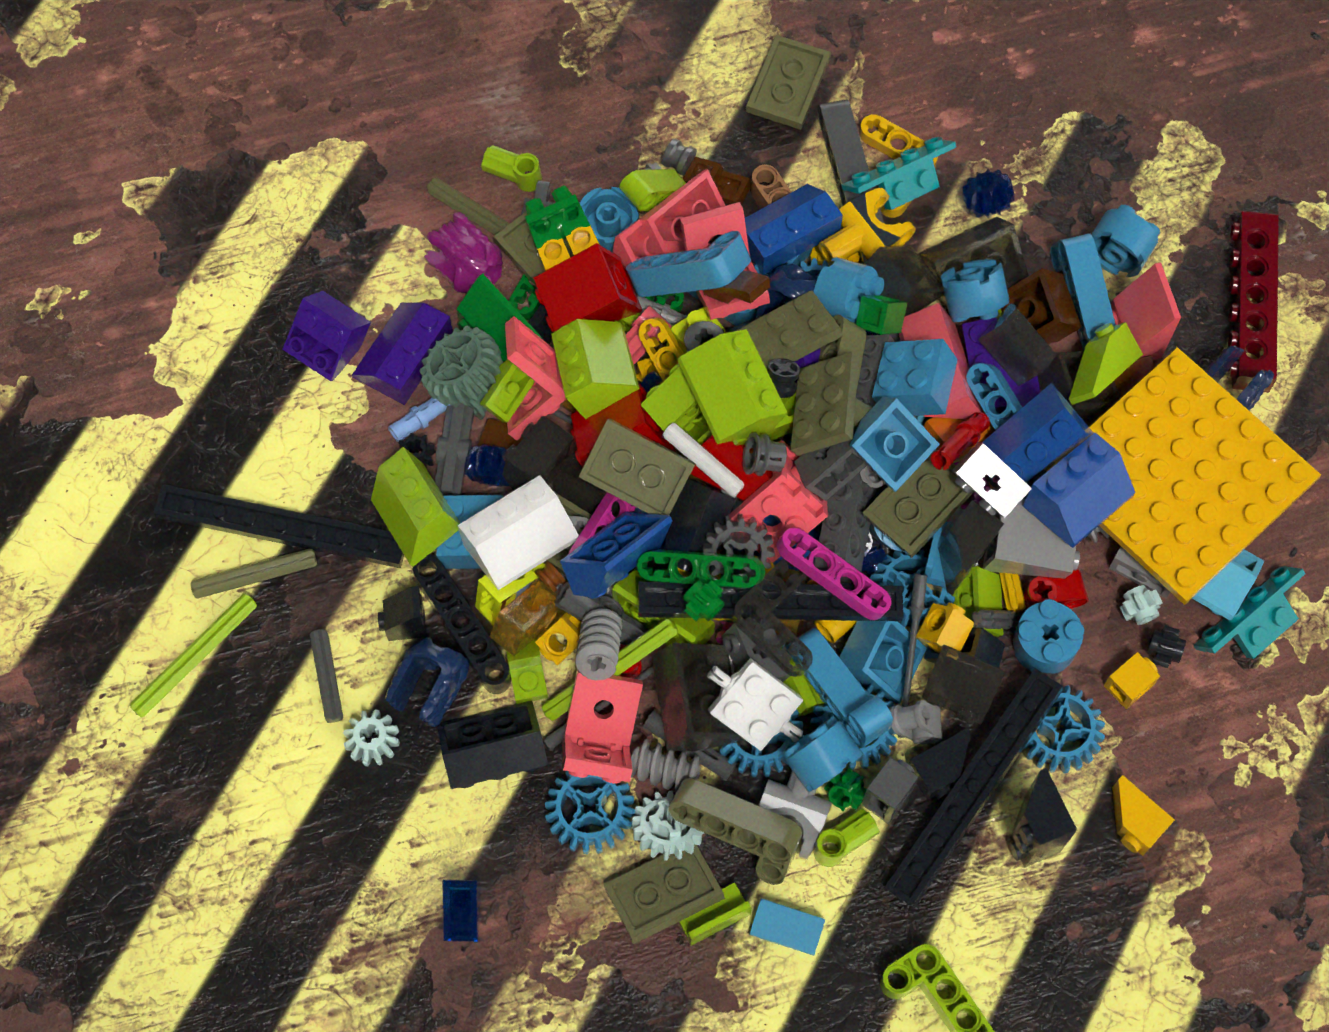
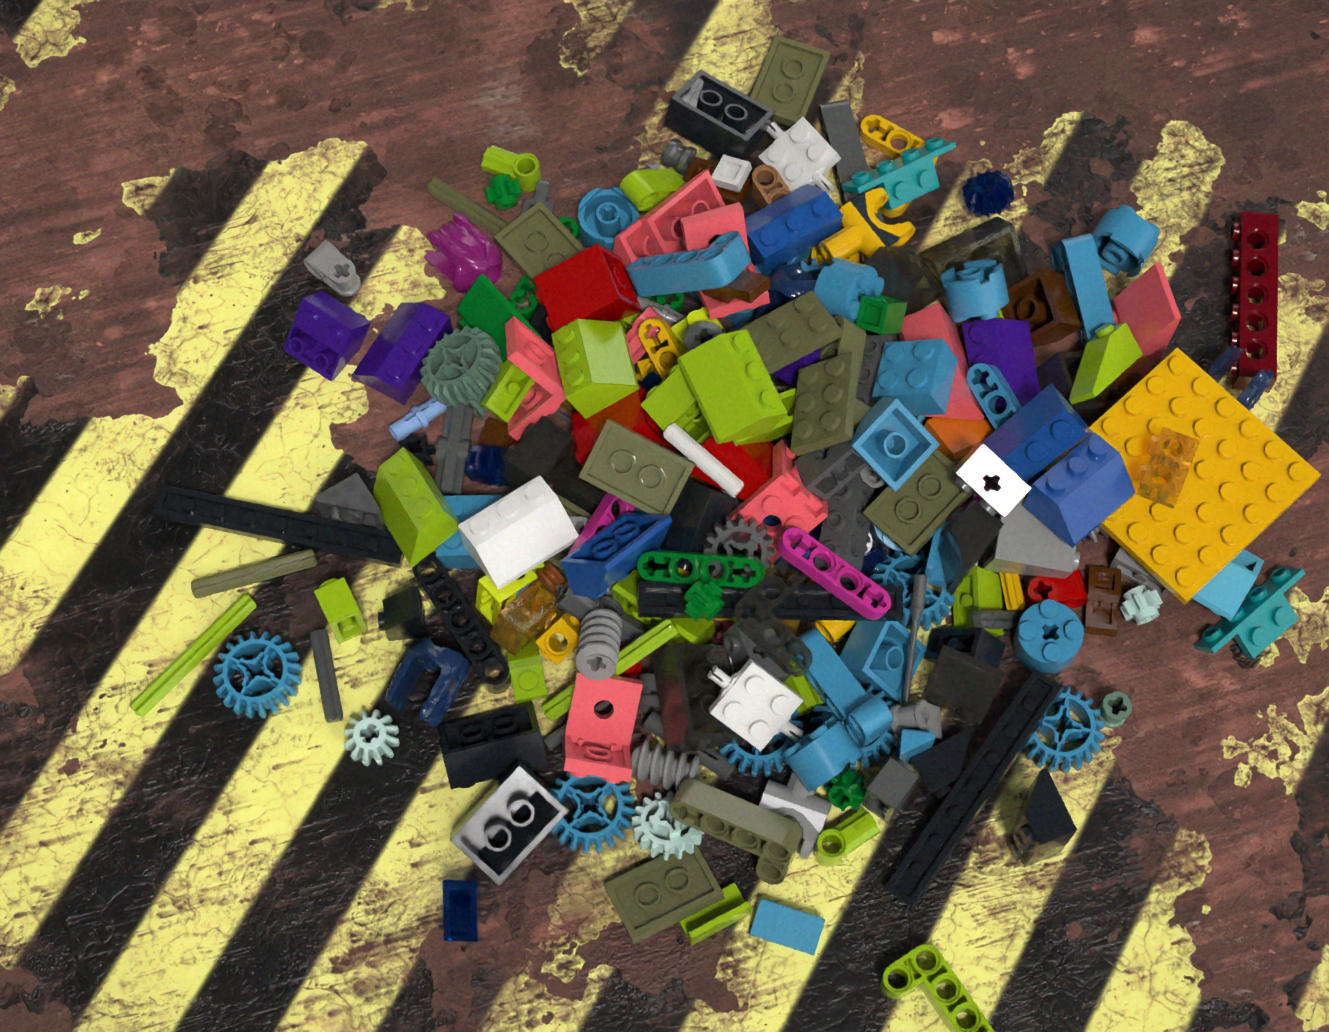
green hips [525,186,600,271] -> none
dark grey piece [743,432,787,476] -> none
black wheel [767,358,800,398] -> none
yellow brick [916,602,974,657] -> none
red pin [931,412,990,470] -> none
clear smoke slope [978,302,1057,386] -> none
yellow brick [1104,652,1160,709] -> none
yellow slope [1112,775,1175,856] -> none
black gear [1147,625,1186,668] -> none
none -> dark azure gear [213,631,303,719]
none -> light grey piece [303,240,361,297]
none -> lime brick [314,577,368,644]
none -> flat silver slope [316,472,387,531]
none -> slope [450,759,569,886]
none -> green gear [484,174,522,210]
none -> dark grey wheel [637,674,671,714]
none -> black slope [664,70,776,161]
none -> white plate [711,155,752,192]
none -> white plate [758,117,841,195]
none -> dark azure slope [895,729,936,764]
none -> reddish brown slope [1083,566,1121,637]
none -> sand green bush [1098,691,1132,729]
none -> clear yellow brick [1134,427,1200,509]

